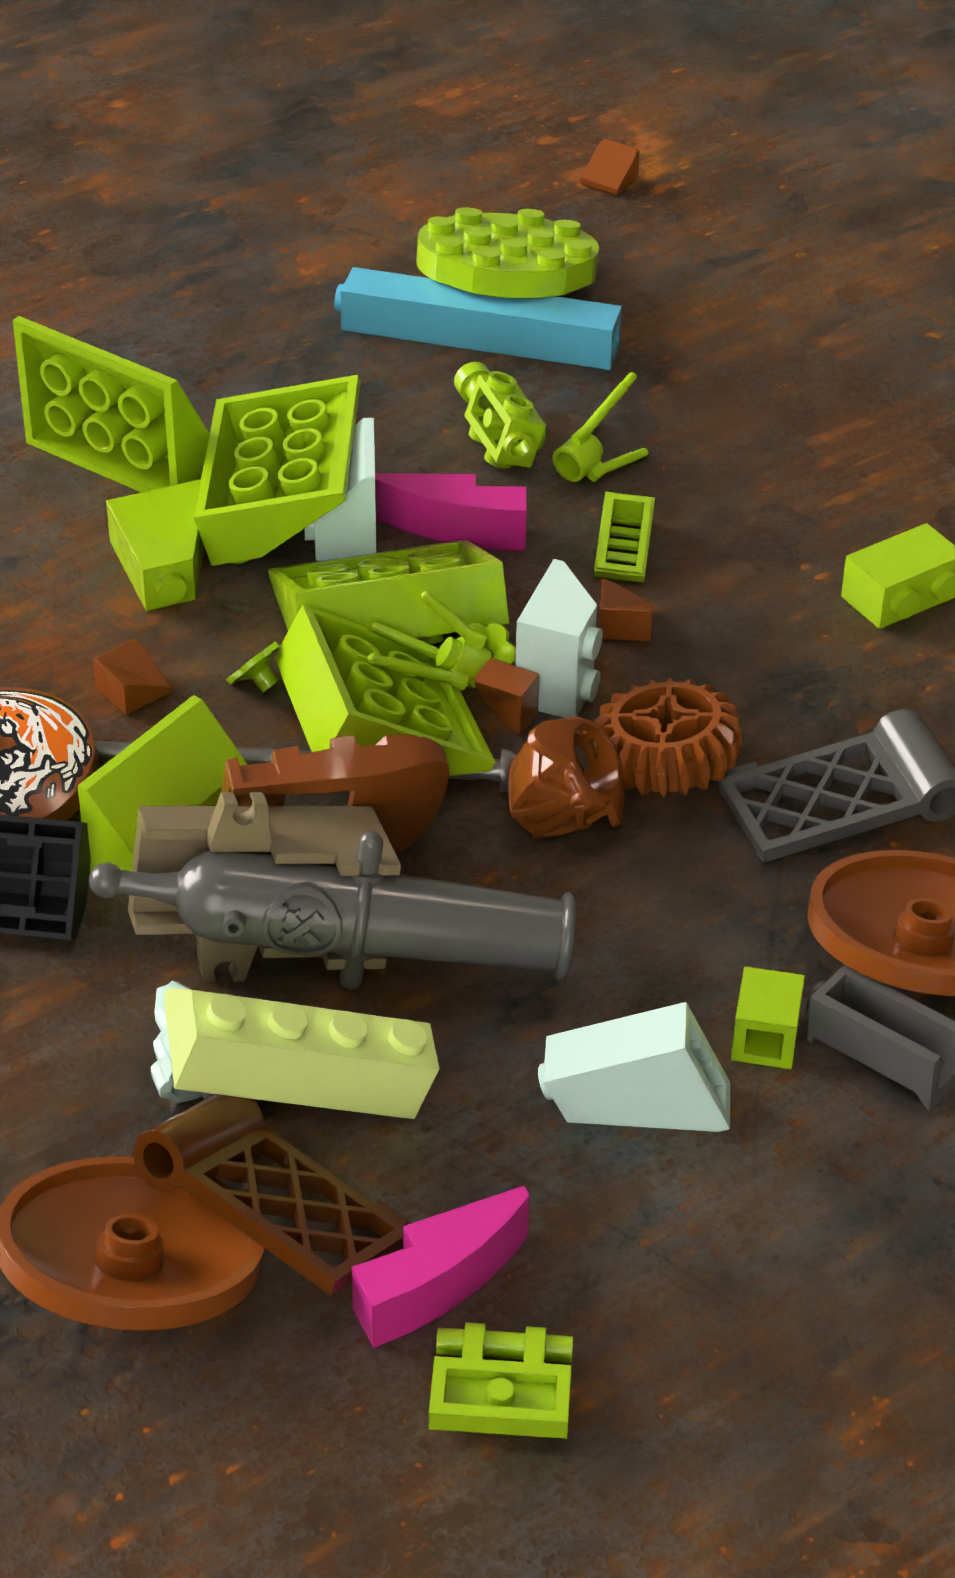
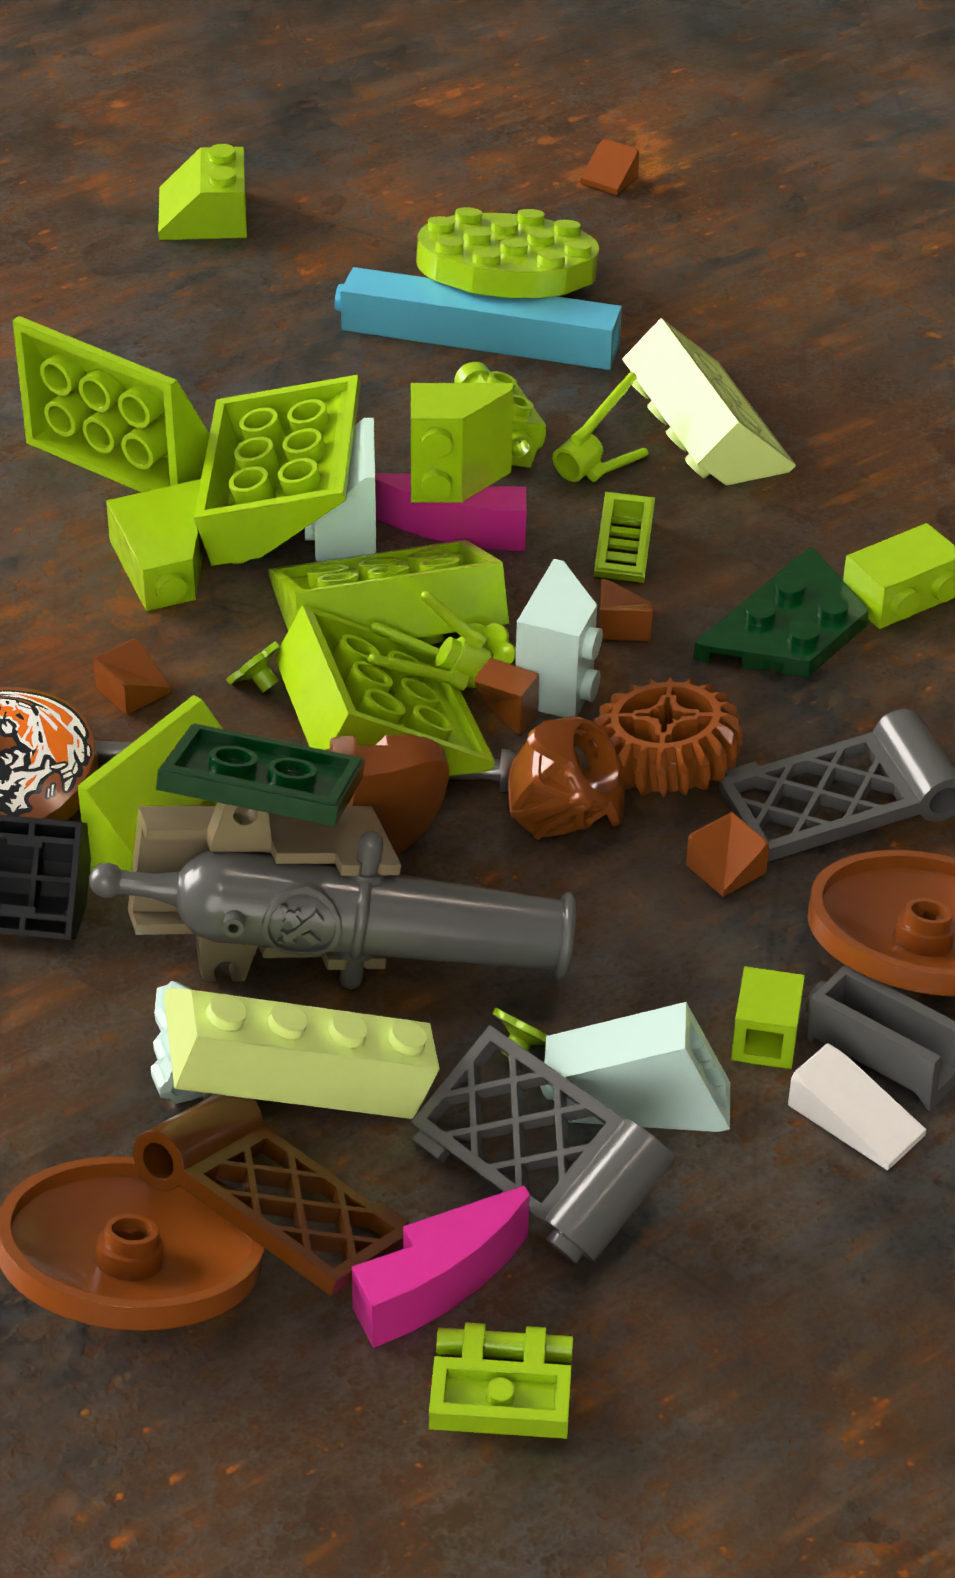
none -> dark green tile [156,724,365,826]
none -> lime slope [158,144,247,240]
none -> lime slope [411,383,513,503]
none -> dark grey piece [411,1025,676,1264]
none -> lime plant [492,1007,549,1057]
none -> yellowish green slope [622,318,796,486]
none -> dark orange slope [686,812,769,897]
none -> dark green wing [693,547,869,677]
none -> white slope [788,1043,926,1171]

